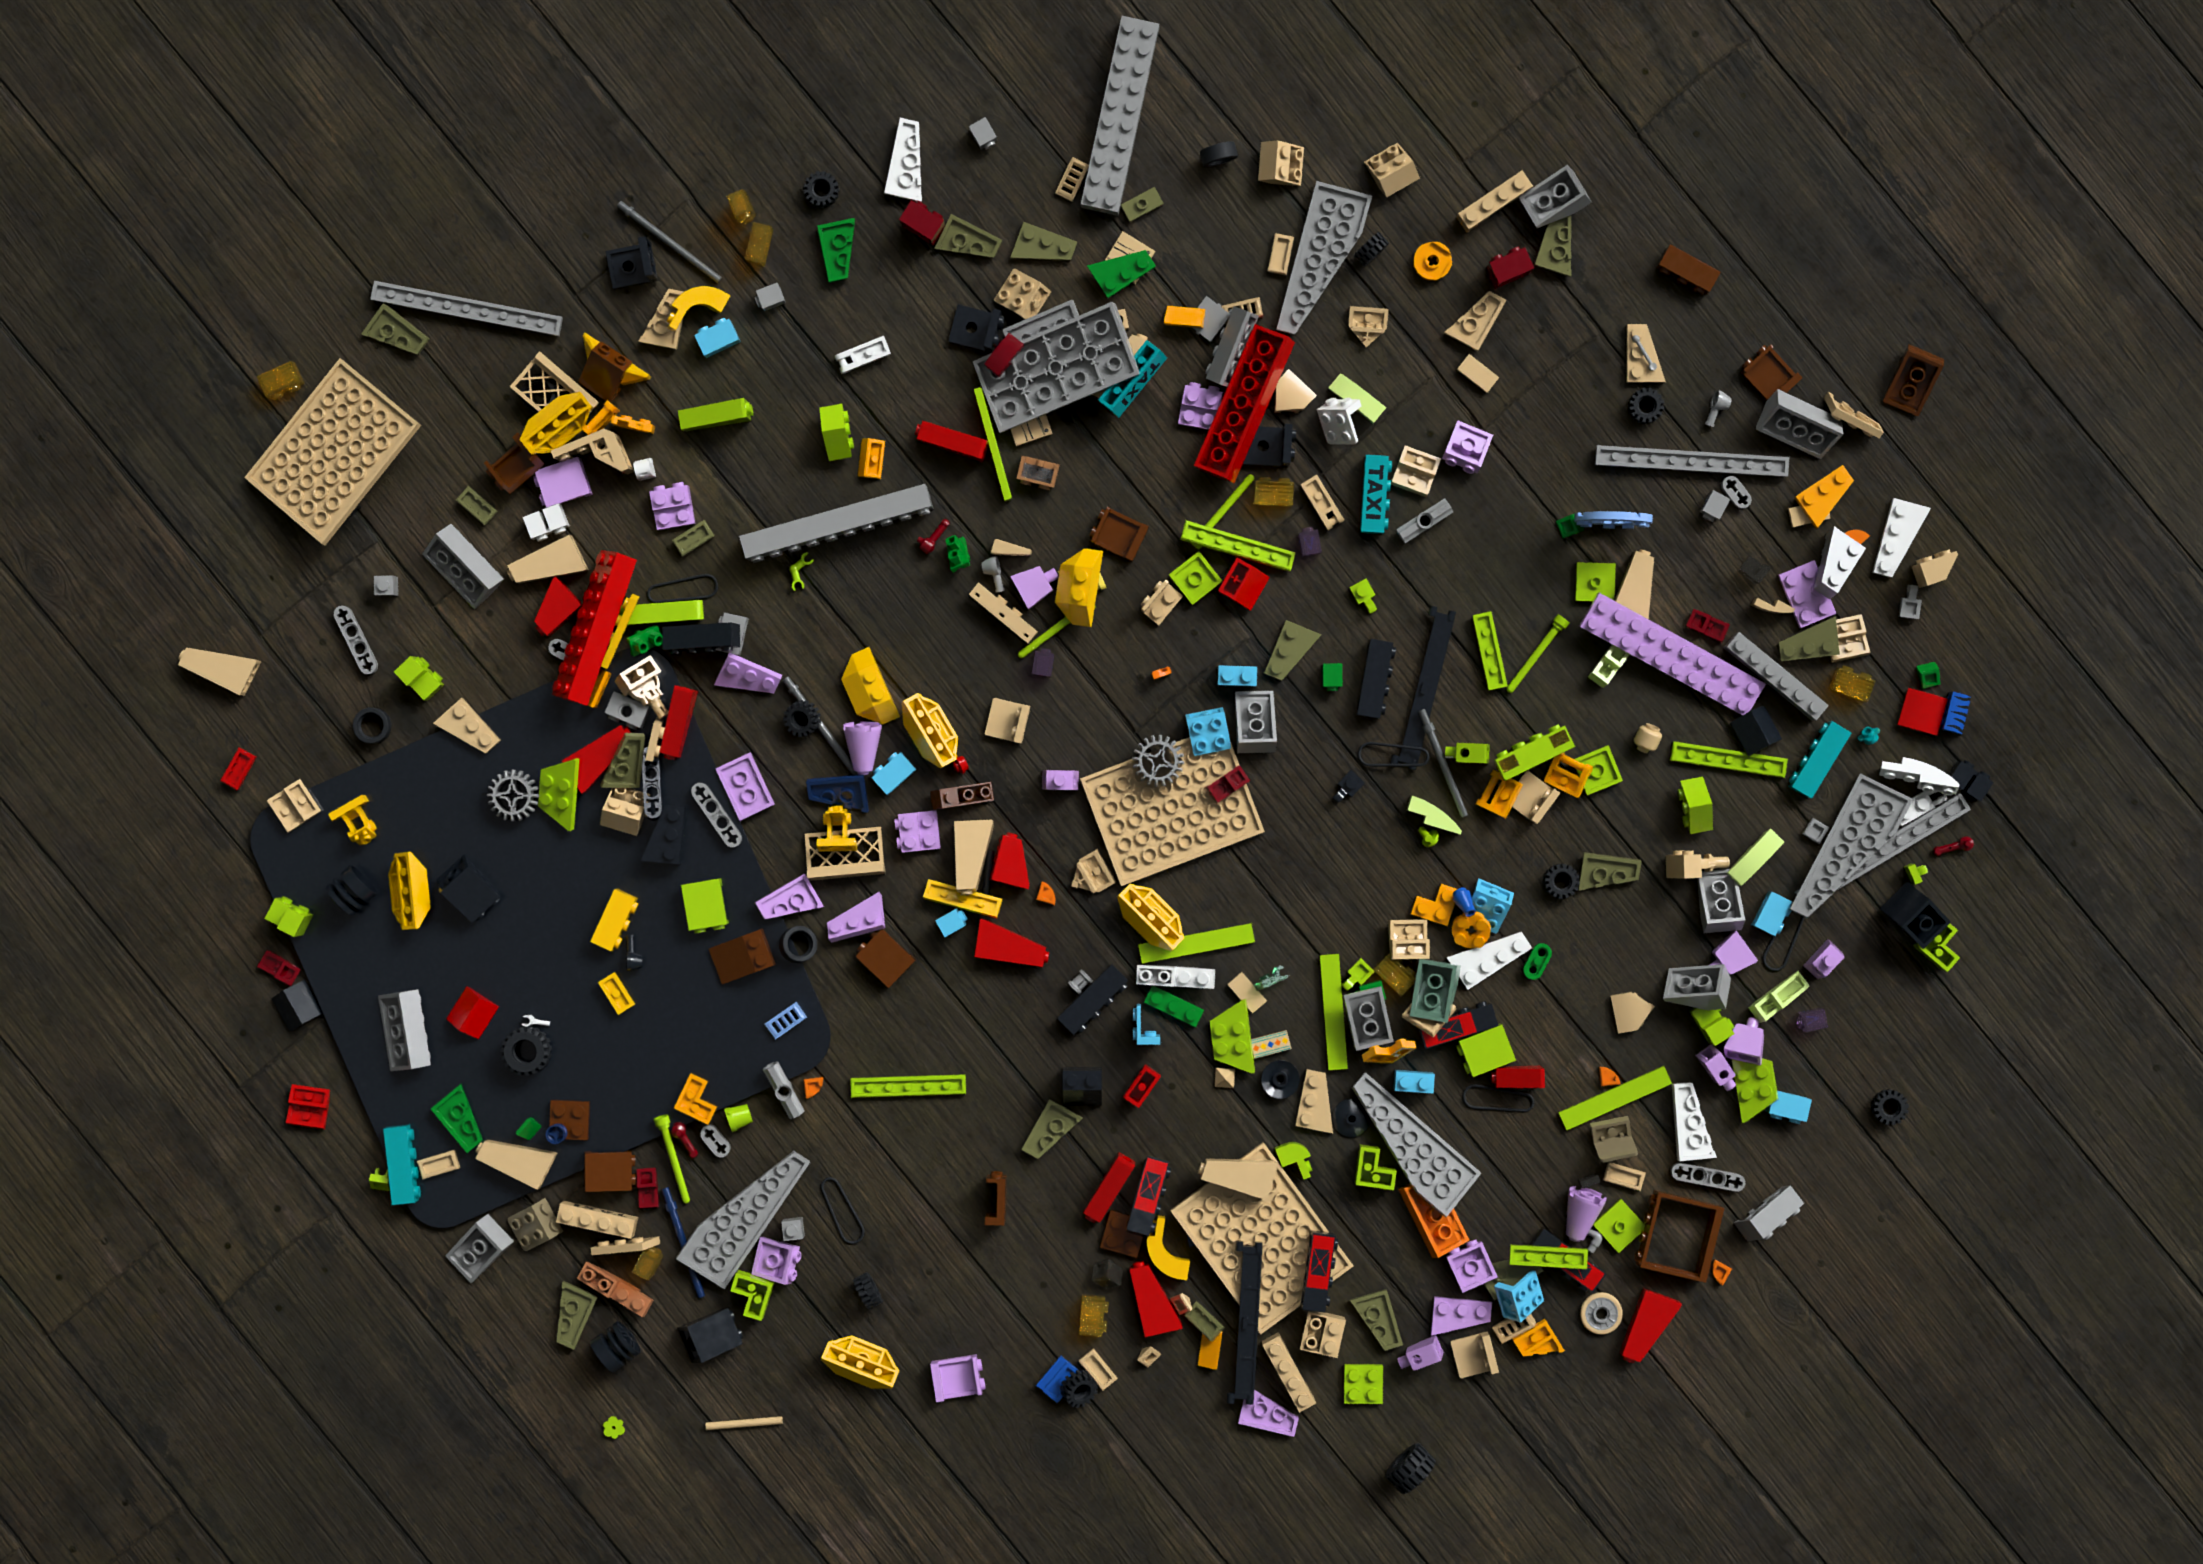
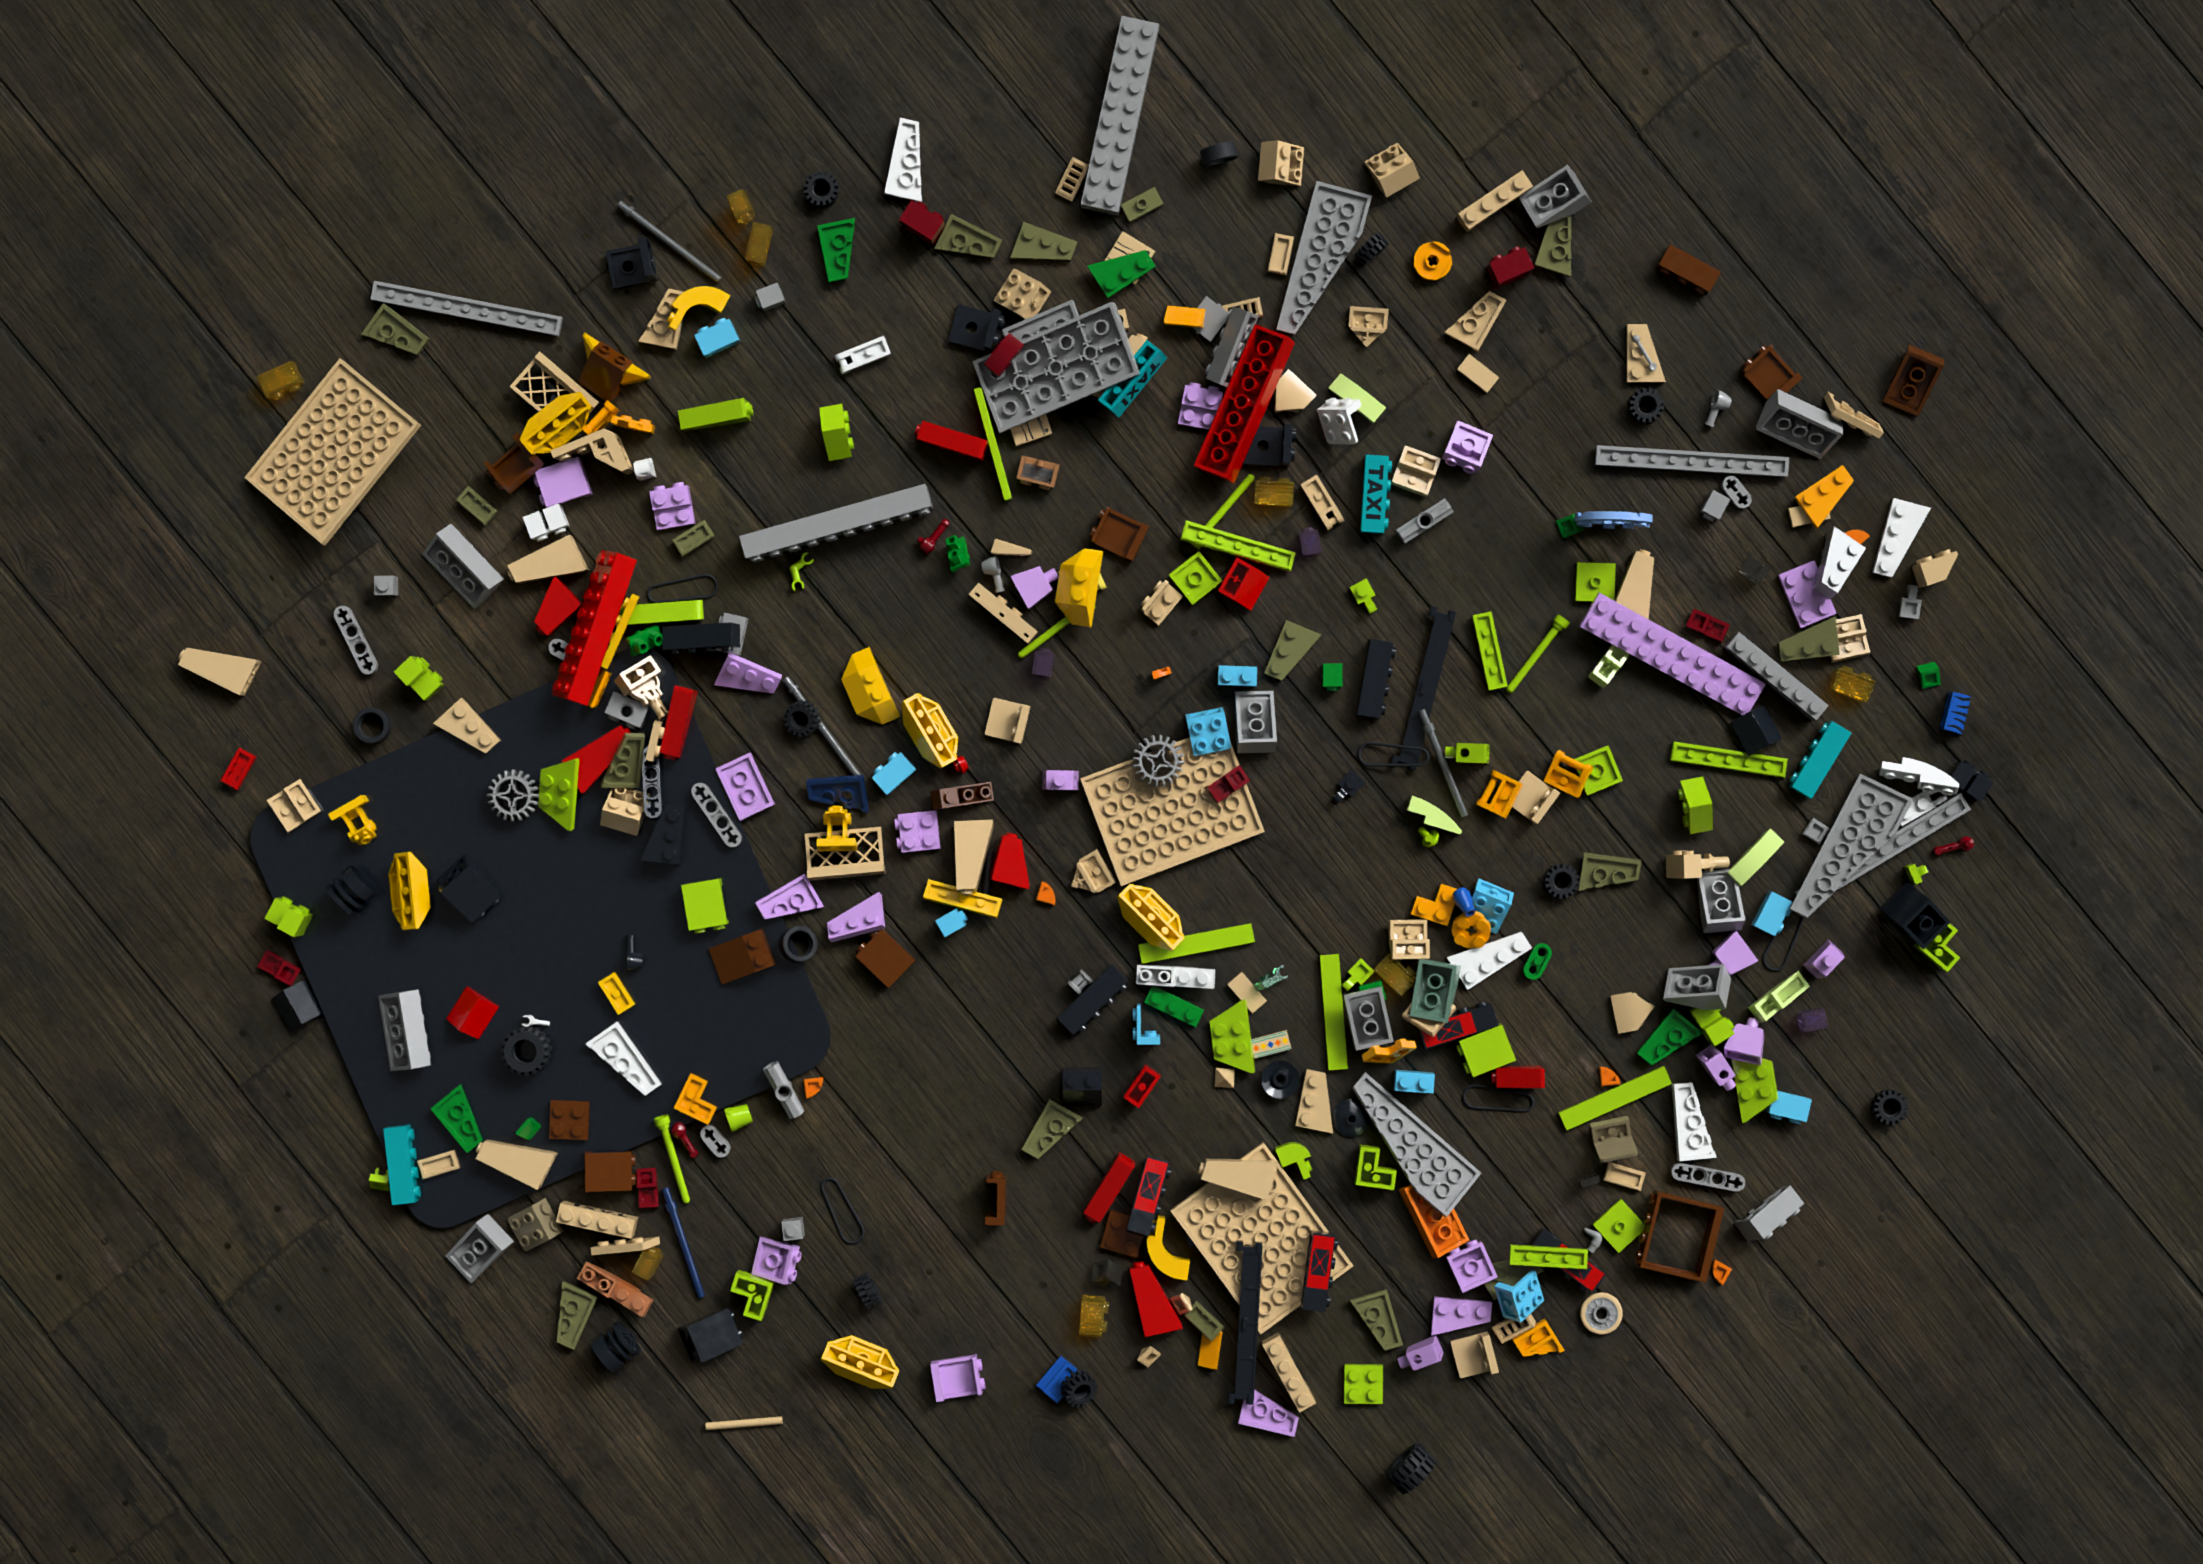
red slope [286,1084,330,1130] -> none
dark blue wheel [545,1123,568,1144] -> none
yellow brick [590,889,639,951] -> none
lime plant [603,1416,625,1439] -> none
light grey wing [676,1151,810,1289] -> none
light blue slope [765,1002,807,1040] -> none
lavender cone [843,721,882,775] -> none
lime tile [851,1074,966,1098] -> none
light orange slope [858,438,885,479] -> none
light grey brick [969,117,998,150] -> none
red slope [975,918,1049,967] -> none
tan tile [1079,1348,1118,1391] -> none
tan slope [1300,1311,1346,1358] -> none
lime piece [1494,724,1575,781] -> none
lavender cone [1566,1186,1607,1242] -> none
red slope [1619,1288,1682,1363] -> none
tan head [1634,723,1662,753] -> none
tan slope [1751,598,1795,614] -> none
teal plate [1858,726,1880,745] -> none
red slope [1898,688,1948,736] -> none
none -> white wing [586,1021,662,1095]
none -> green wing [1636,1008,1703,1065]

